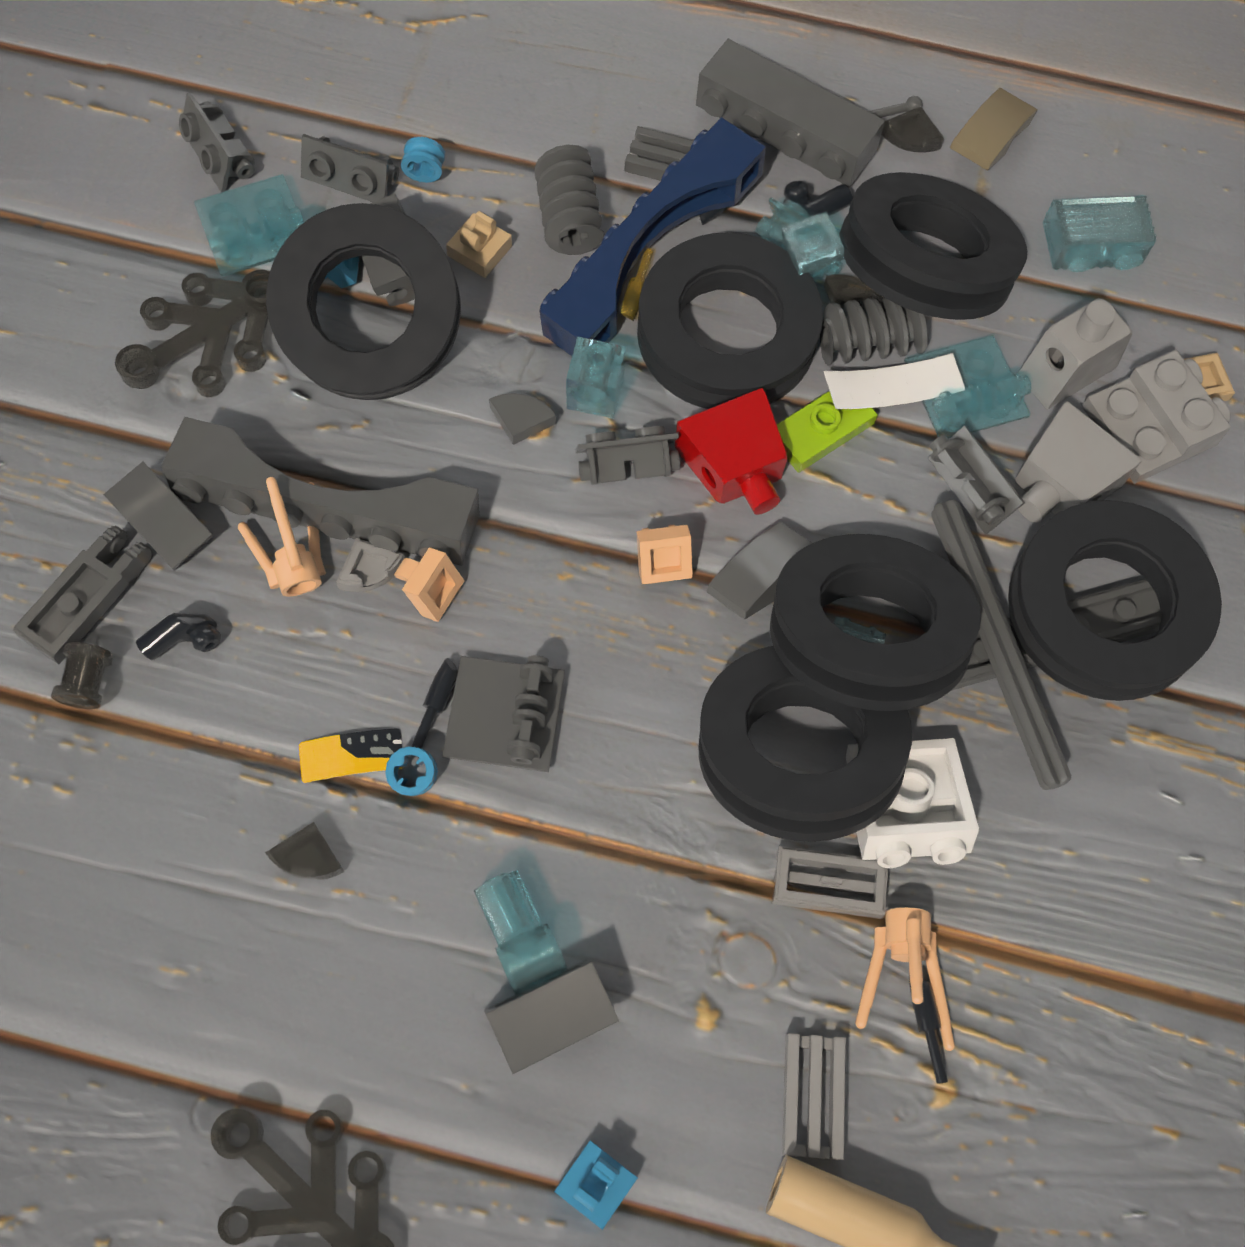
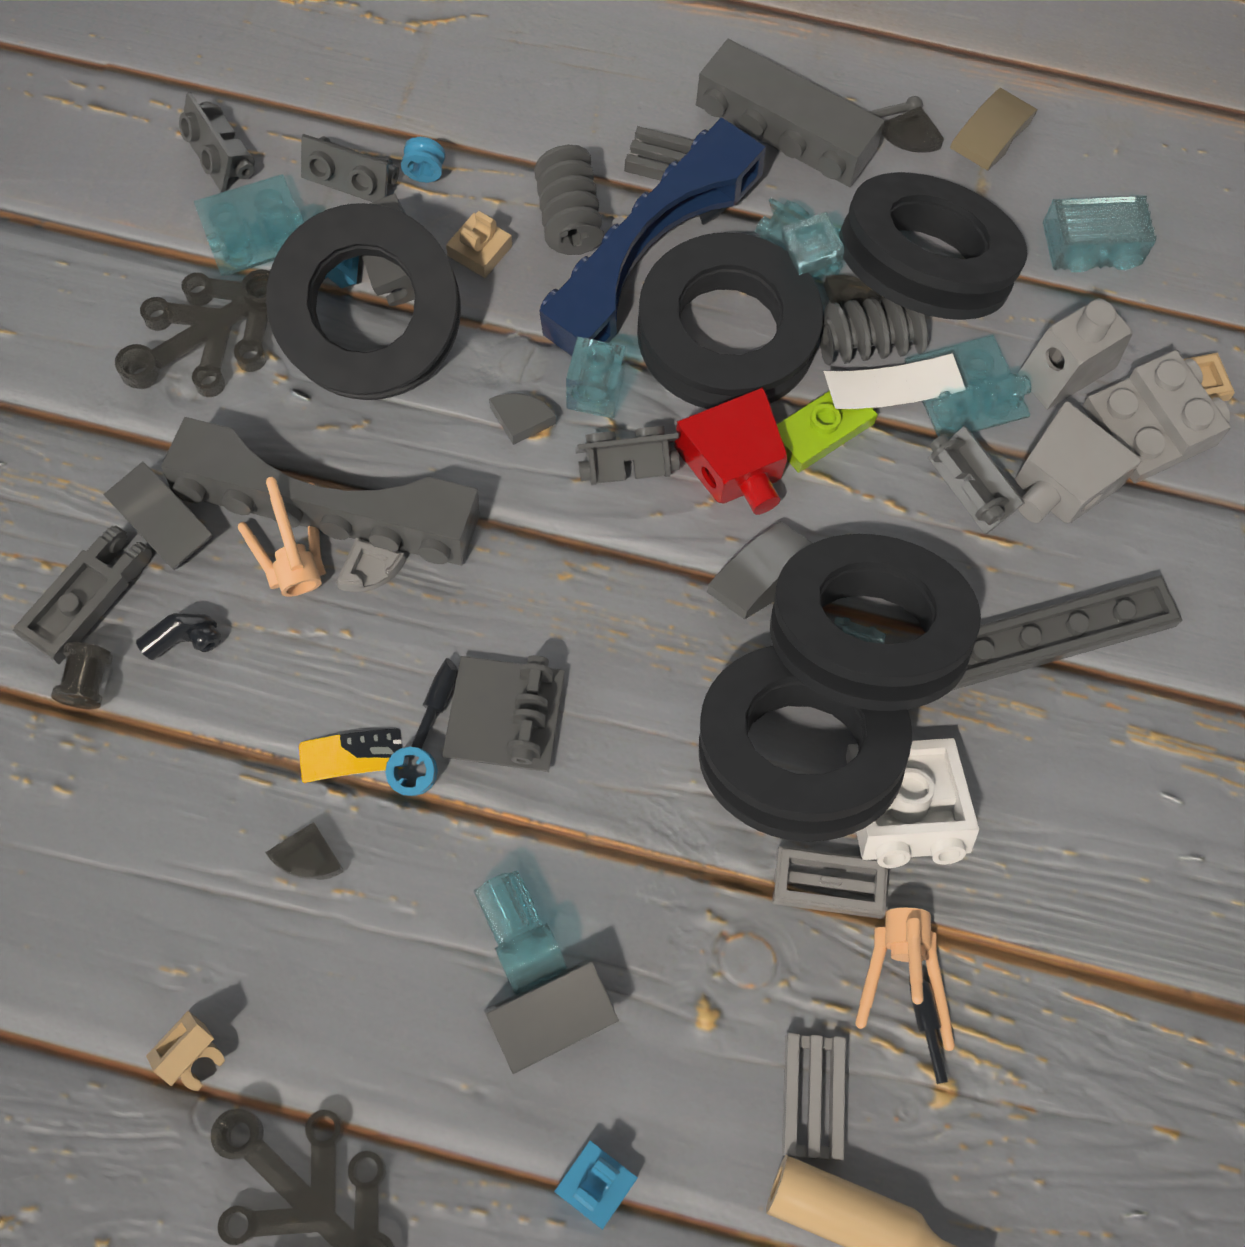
light nougat tile [394,547,464,622] -> none
clear yellow piece [620,248,653,321] -> none
light nougat tile [636,524,692,585] -> none
black arm [783,181,853,221] -> none
dark grey axle [931,500,1072,790] -> none
black tyre [1008,500,1222,701] -> none
none -> tan tile [146,1010,225,1091]

